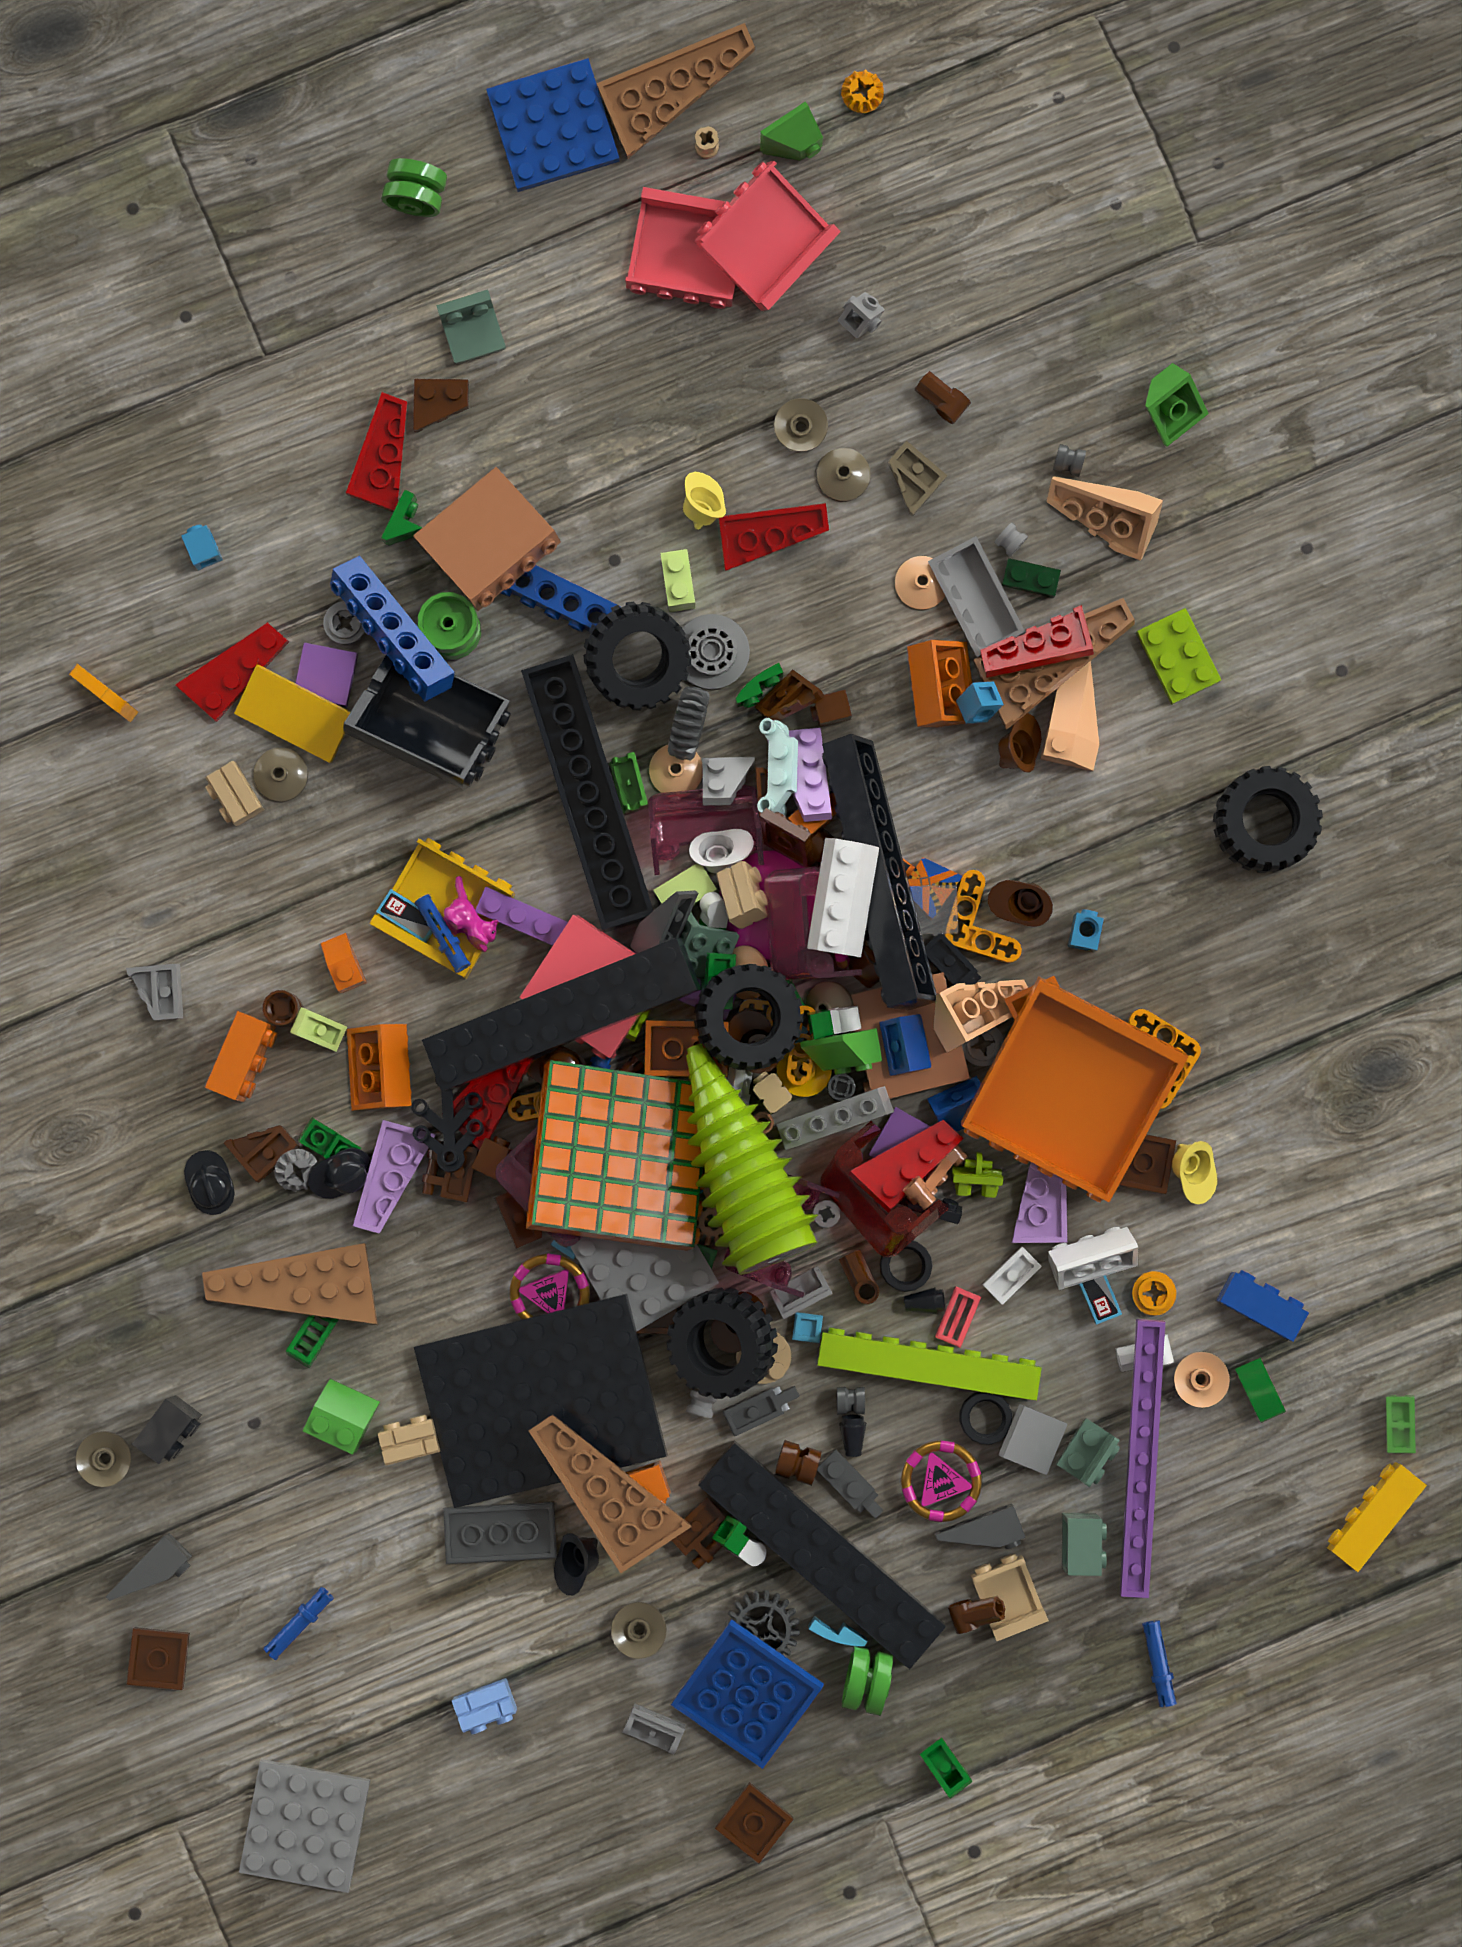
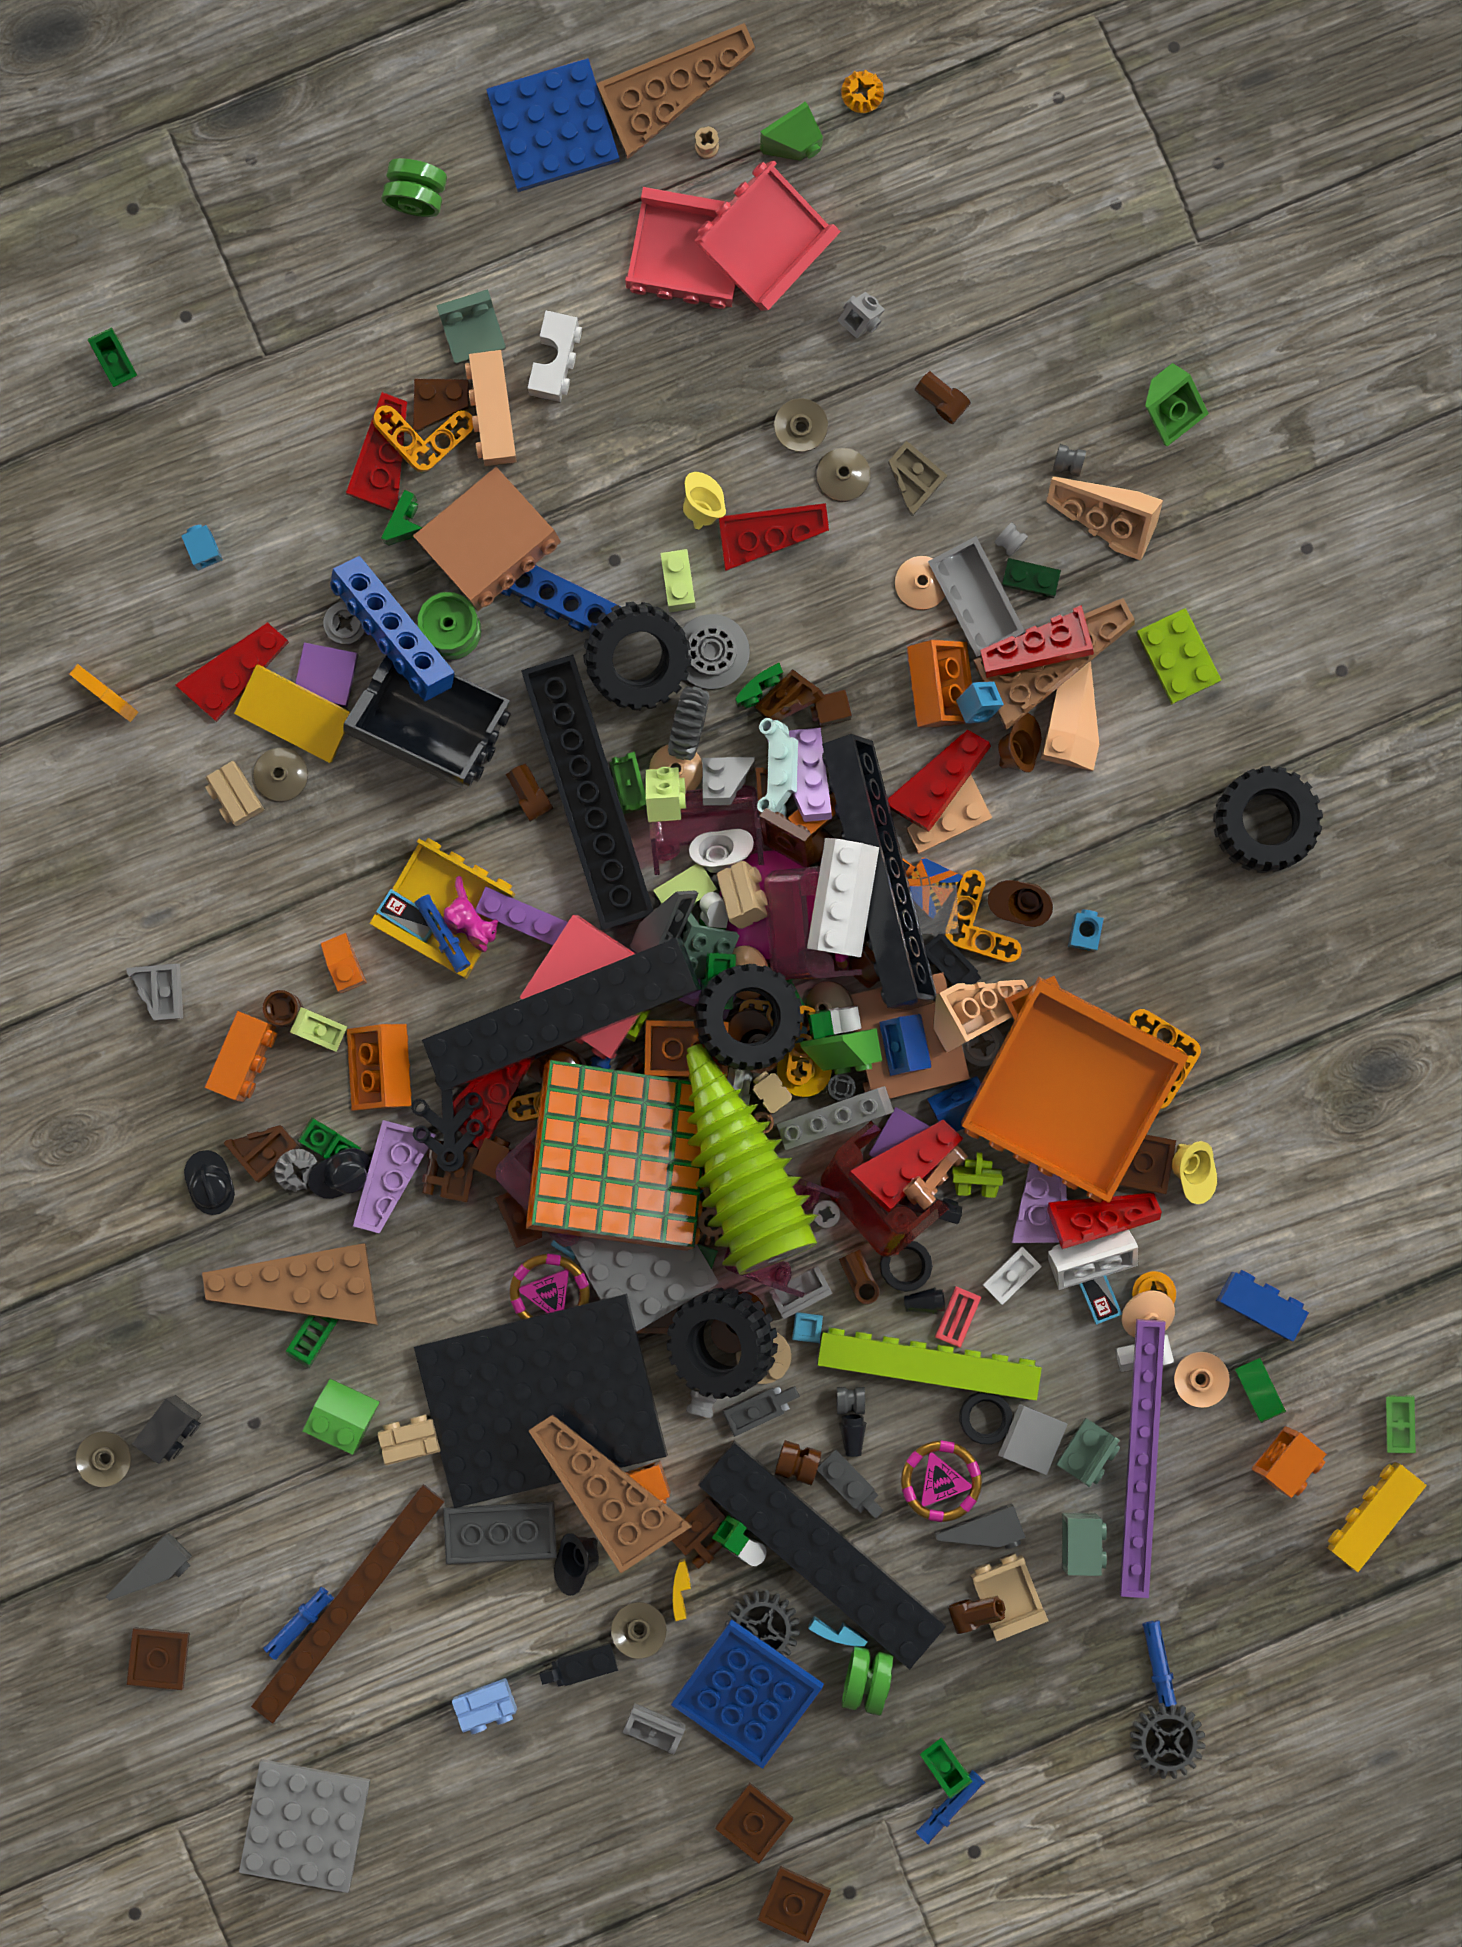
none -> green slope [87,327,137,387]
none -> reddish brown plate [251,1484,445,1724]
none -> light orange beam [373,405,474,473]
none -> light nougat brick [465,350,517,466]
none -> reddish brown piece [505,763,554,822]
none -> white arch [528,311,582,402]
none -> black hinge [539,1642,619,1687]
none -> yellowish green brick [646,767,686,822]
none -> yellow slope [672,1558,691,1621]
none -> reddish brown plate [757,1866,831,1943]
none -> red wing [888,729,991,832]
none -> light nougat wing [907,775,992,854]
none -> blue pin [915,1770,986,1845]
none -> red wing [1047,1193,1162,1249]
none -> light nougat dish [1121,1291,1175,1338]
none -> dark grey gear [1130,1703,1206,1779]
none -> orange brick [1251,1426,1327,1498]

